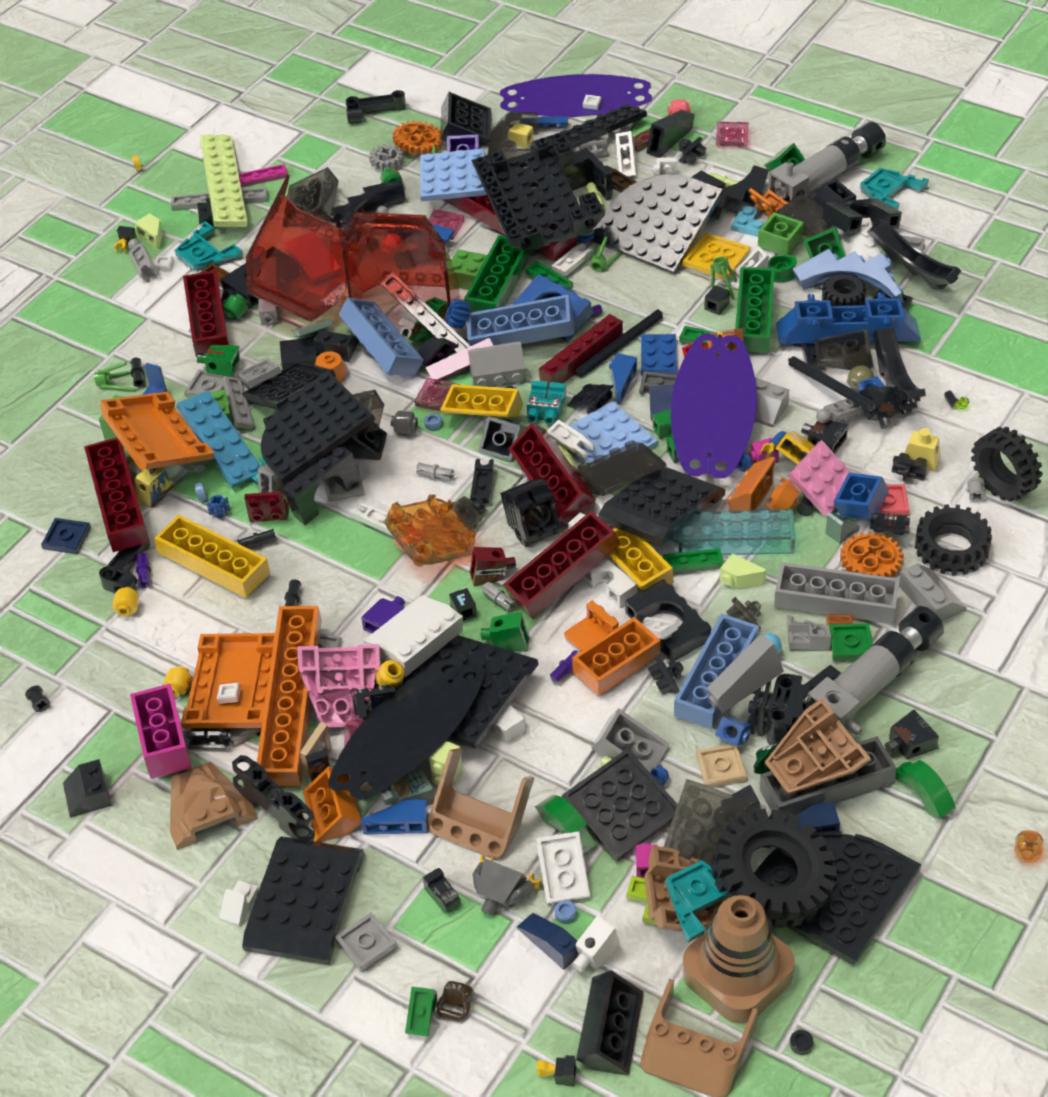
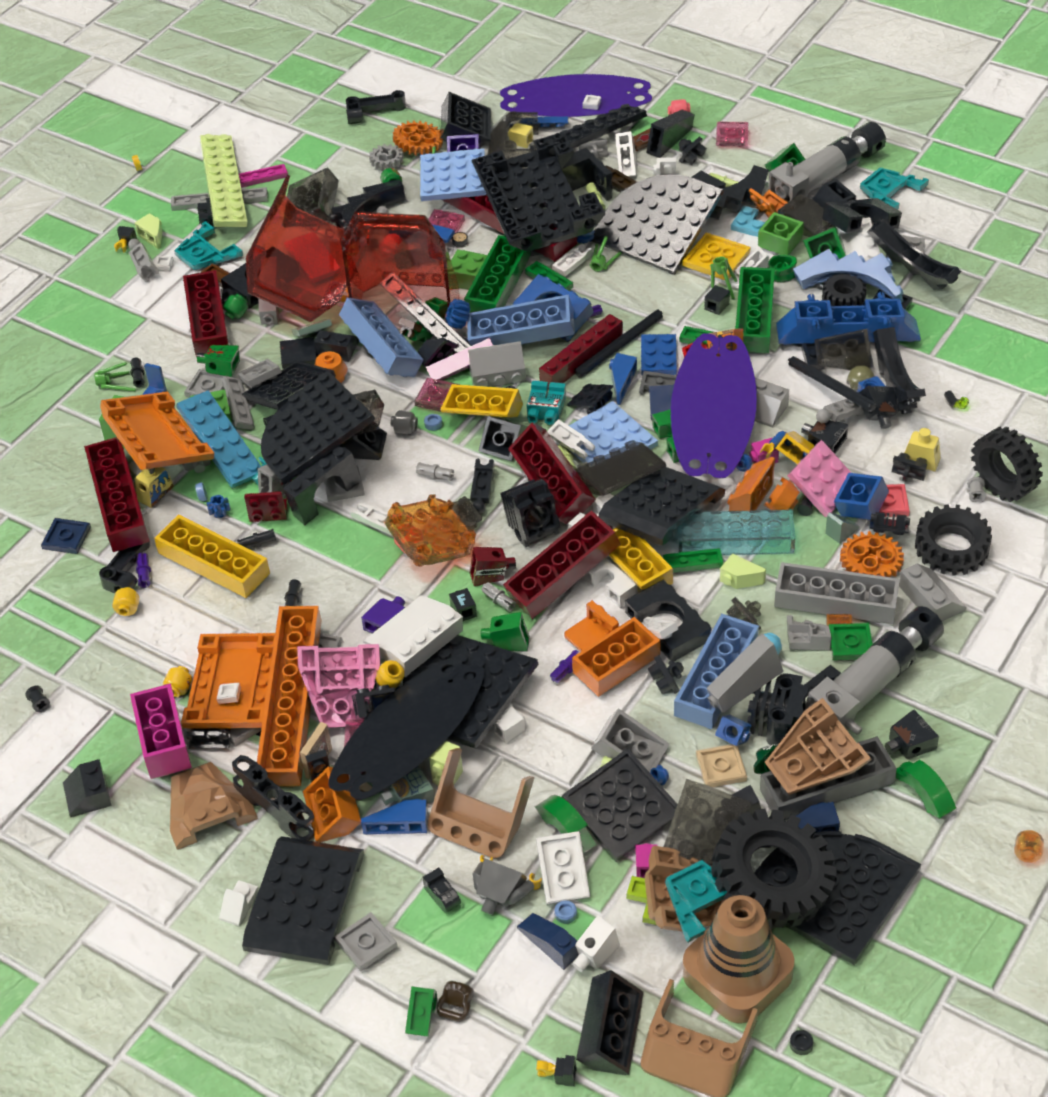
none -> tile [451,232,468,247]

